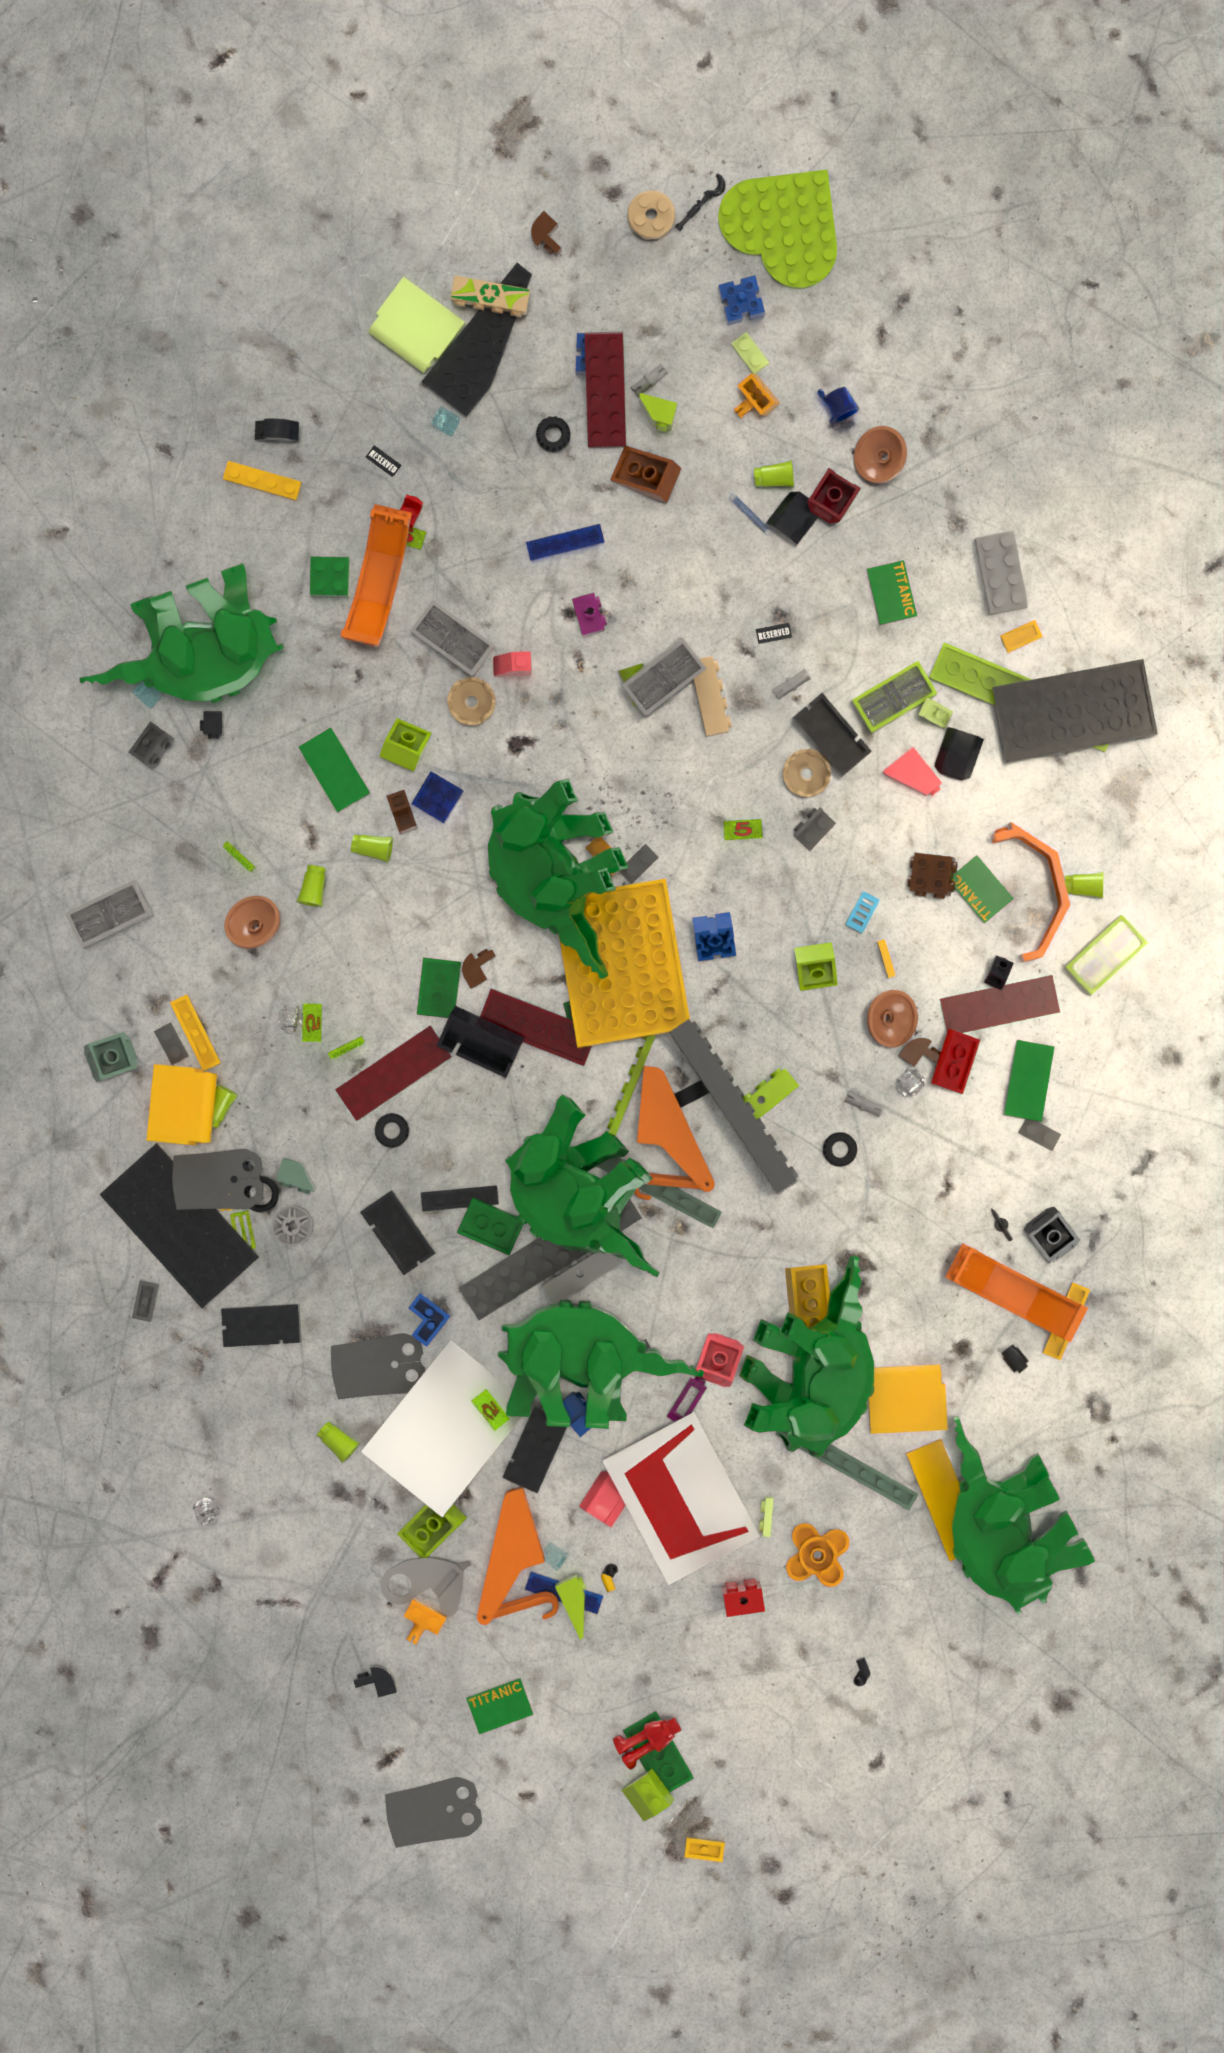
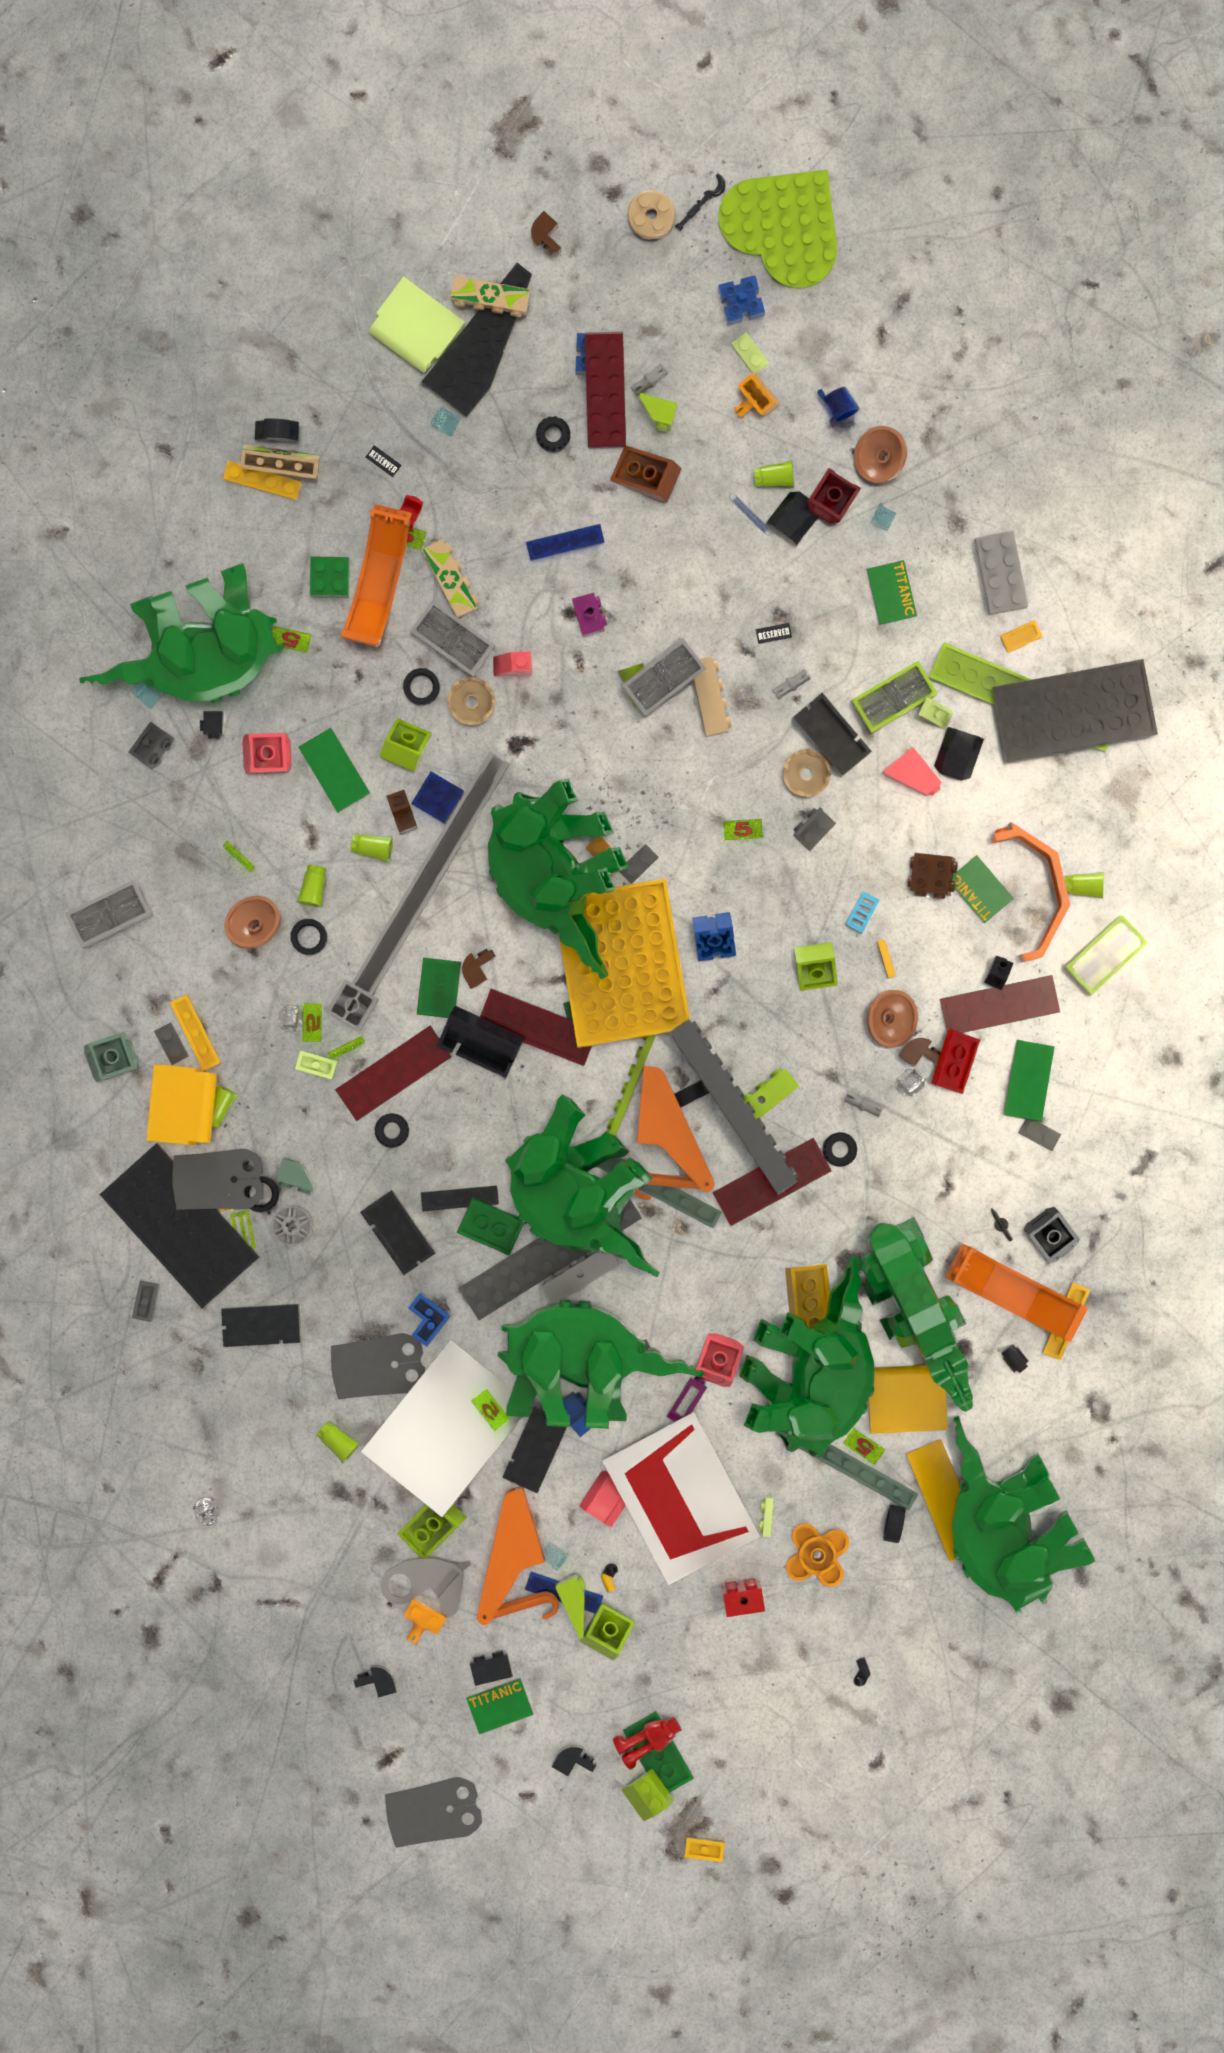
none -> tan brick [240,444,320,479]
none -> coral slope [242,733,291,774]
none -> clear neon green tile [272,626,312,653]
none -> black tyre [290,919,327,955]
none -> yellowish green plate [295,1051,338,1079]
none -> light grey piece [326,751,510,1032]
none -> black tyre [403,668,440,705]
none -> tan brick [422,539,479,619]
none -> black brick [470,1650,513,1686]
none -> black brick [551,1744,596,1776]
none -> lime slope [580,1604,635,1660]
none -> dark red plate [712,1137,832,1226]
none -> clear neon green tile [843,1427,886,1465]
none -> green animal [859,1217,973,1412]
none -> clear light blue panel [871,503,897,531]
none -> black tyre [883,1505,906,1543]

